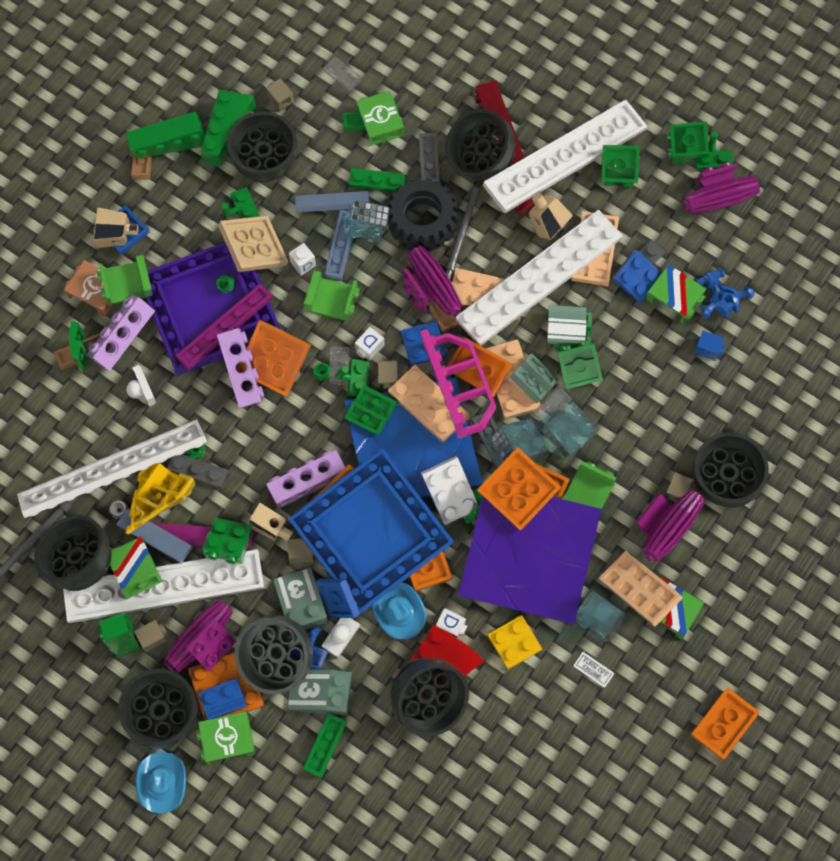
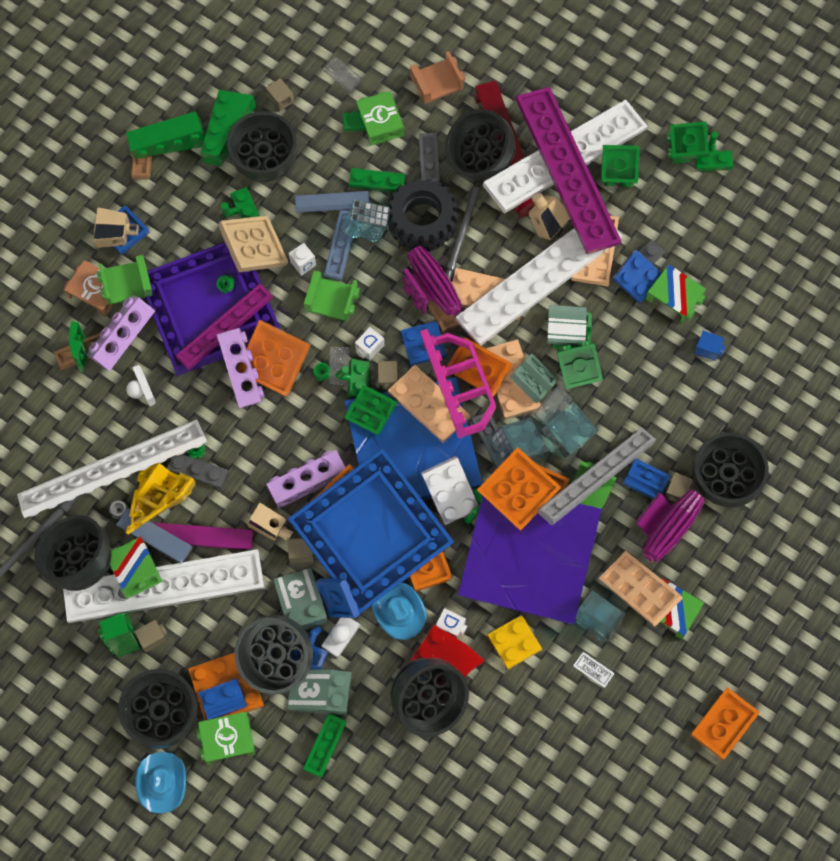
magenta plate [164,600,236,672] -> none
green plate [203,518,253,564] -> none
magenta plate [682,162,760,214] -> none
blue piece [693,267,755,319] -> none
none -> nougat panel [410,51,465,104]
none -> magenta plate [515,87,622,255]
none -> light grey tile [538,428,656,525]
none -> blue plate [623,458,671,500]

